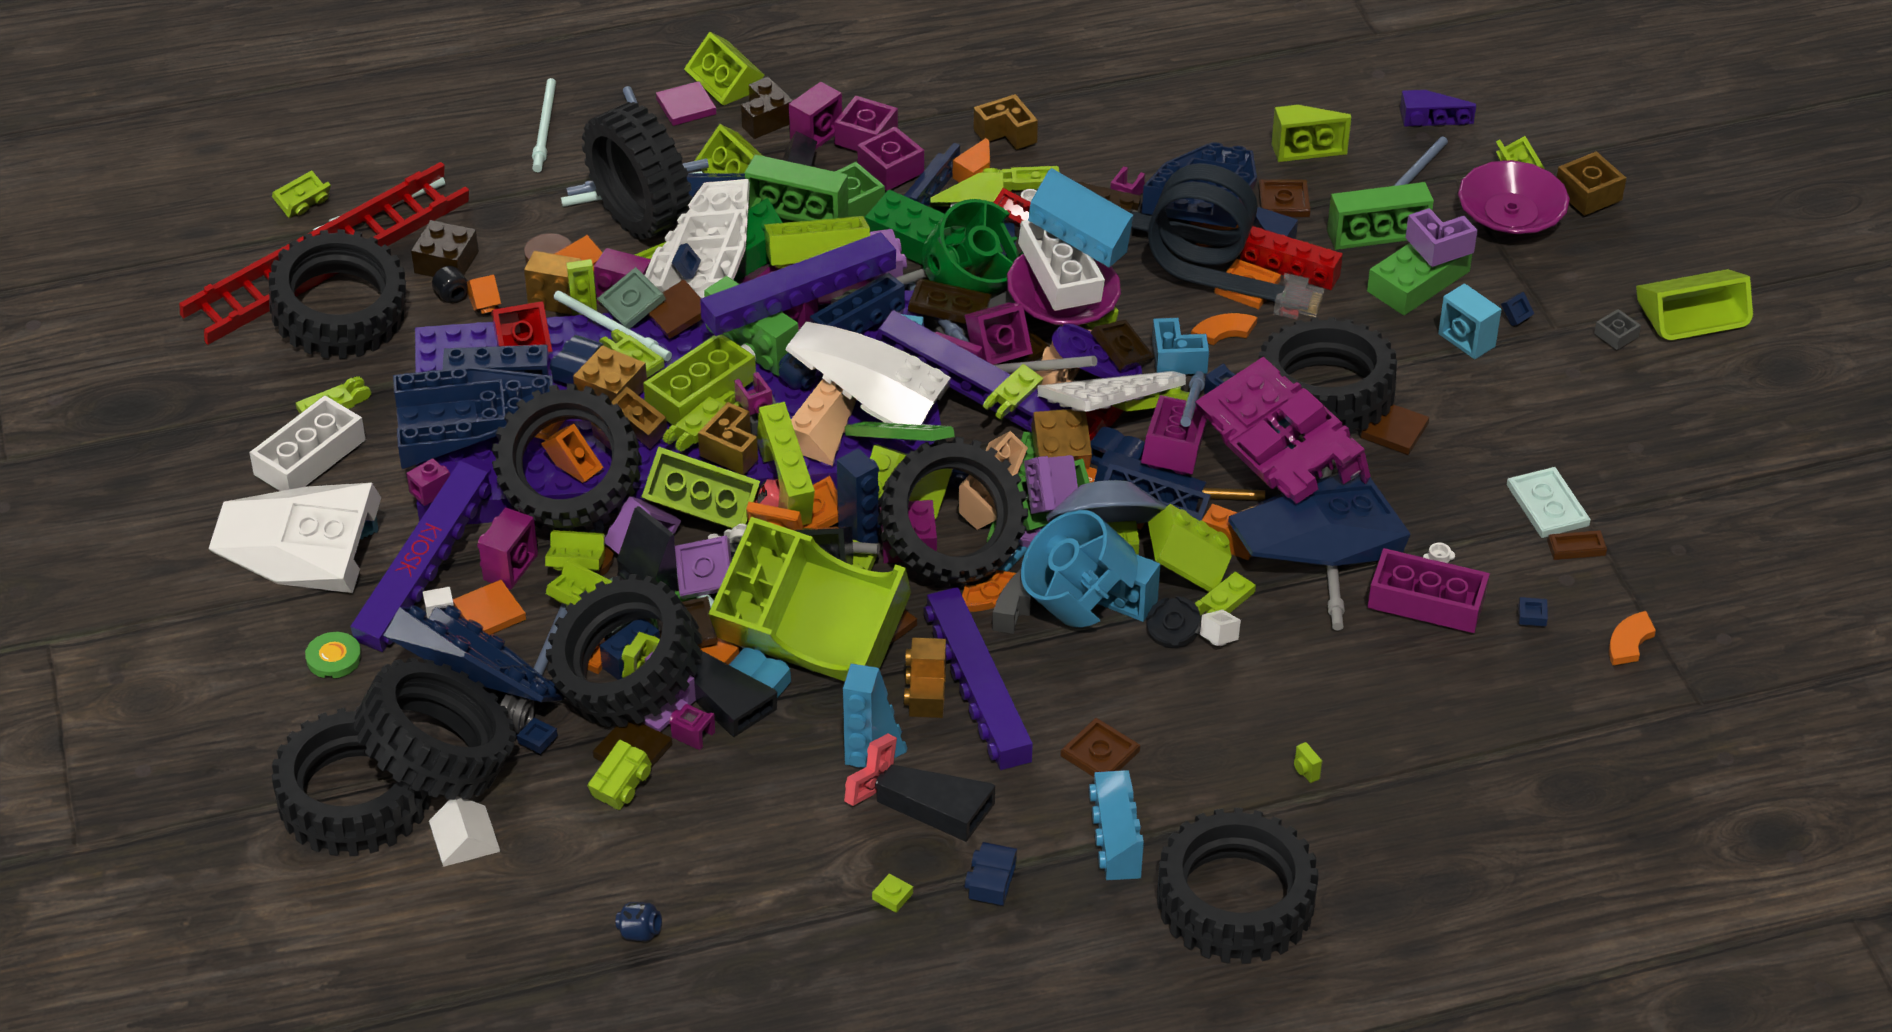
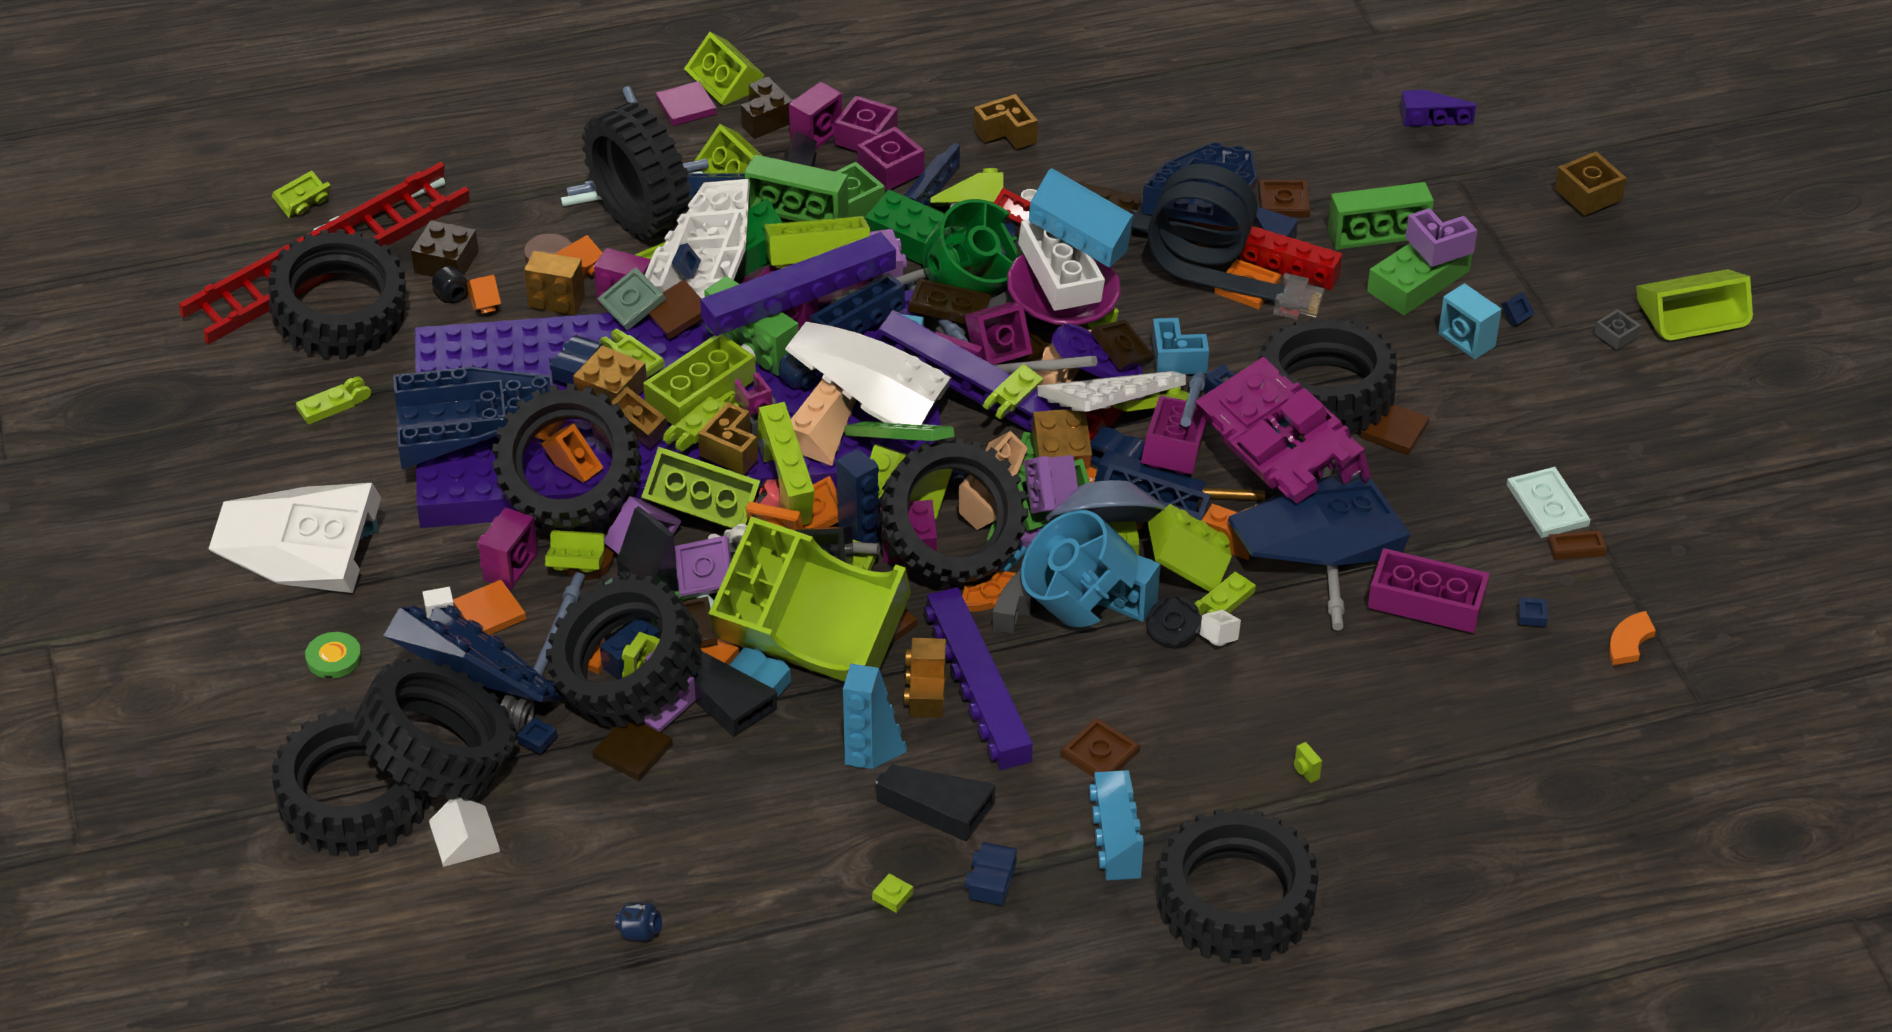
white brick [249,396,366,491] -> none
dark purple brick [350,461,491,653] -> none
magenta brick [406,458,450,506] -> none
dark blue brick [442,345,550,375] -> none
red slope [491,301,552,352] -> none
light aqua bar [532,78,556,172] -> none
lime bracket [545,560,612,605] -> none
light aqua bar [554,290,672,361] -> none
lime plate [566,259,597,316] -> none
lime brick [587,740,652,810] -> none
magenta window [669,704,715,750] -> none
coral plate [844,733,897,806] -> none
orange slope [953,138,990,183] -> none
lime hinge [998,166,1059,191] -> none
magenta window [1110,166,1145,195] -> none
orange tile [1191,313,1257,345] -> none
lime slope [1271,105,1351,162] -> none
sand blue bar [1394,137,1448,186] -> none
white plate [1423,543,1455,563] -> none
magenta dish [1458,160,1570,234] -> none
lime bracket [1496,136,1544,169] -> none

